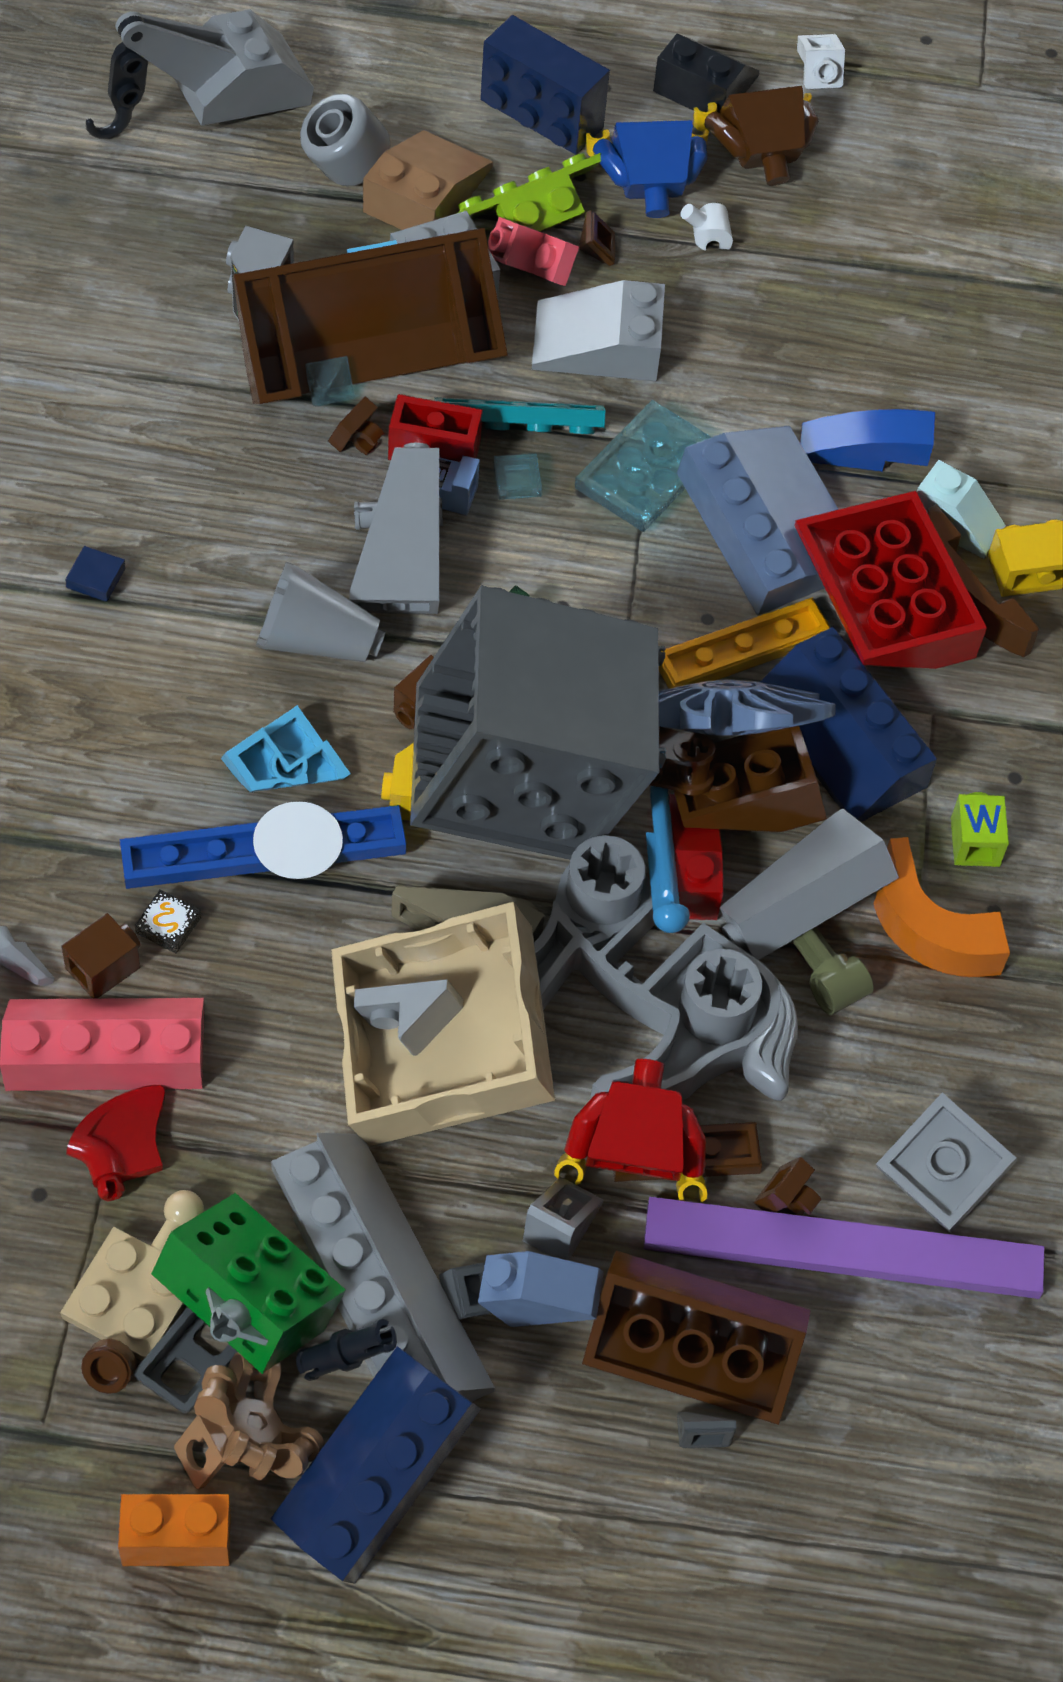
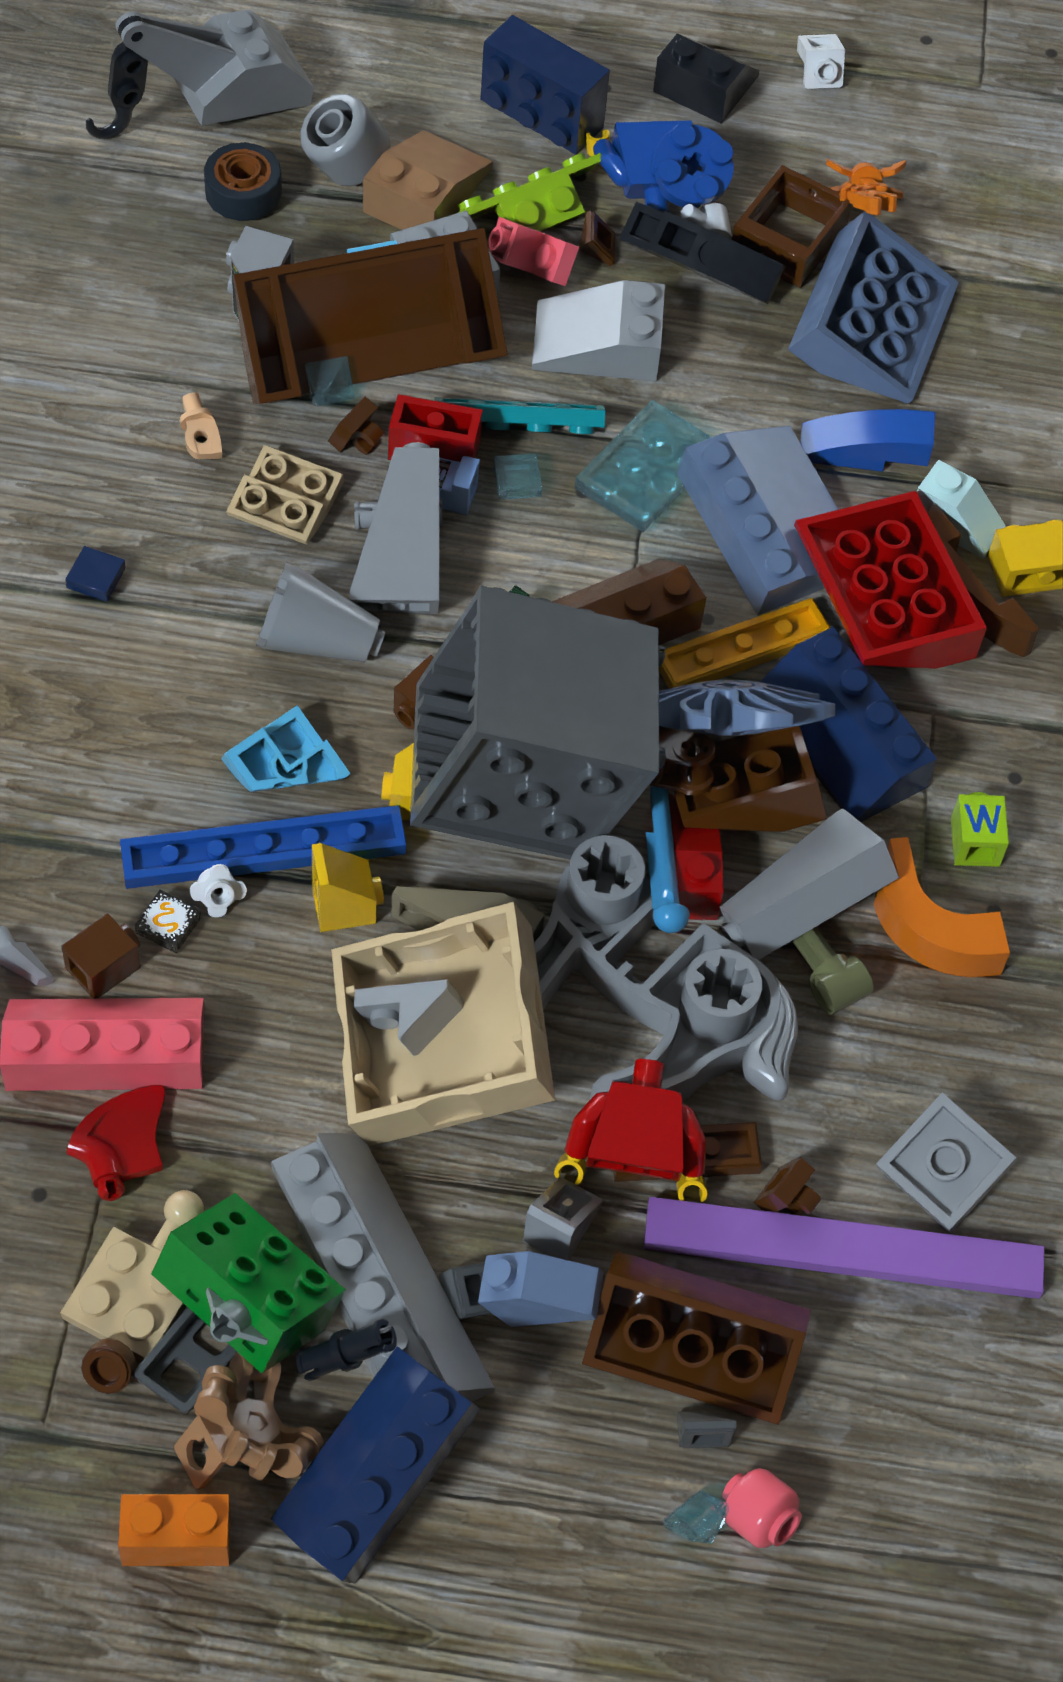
white sticker [253,802,343,879] -> none
reddish brown torso [693,86,819,186] -> none
none -> light nougat piece [179,392,222,459]
none -> white plate [190,864,247,917]
none -> black wheel [204,142,282,221]
none -> tan slope [226,445,344,545]
none -> yellow slope [312,843,384,932]
none -> reddish brown slope [552,558,707,646]
none -> black slope [619,201,786,304]
none -> blue plate [651,123,734,208]
none -> clear light blue slope [662,1490,729,1544]
none -> coral head [722,1468,802,1548]
none -> reddish brown window [732,165,852,288]
none -> sand blue slope [788,211,959,404]
none -> orange piece [826,159,906,215]

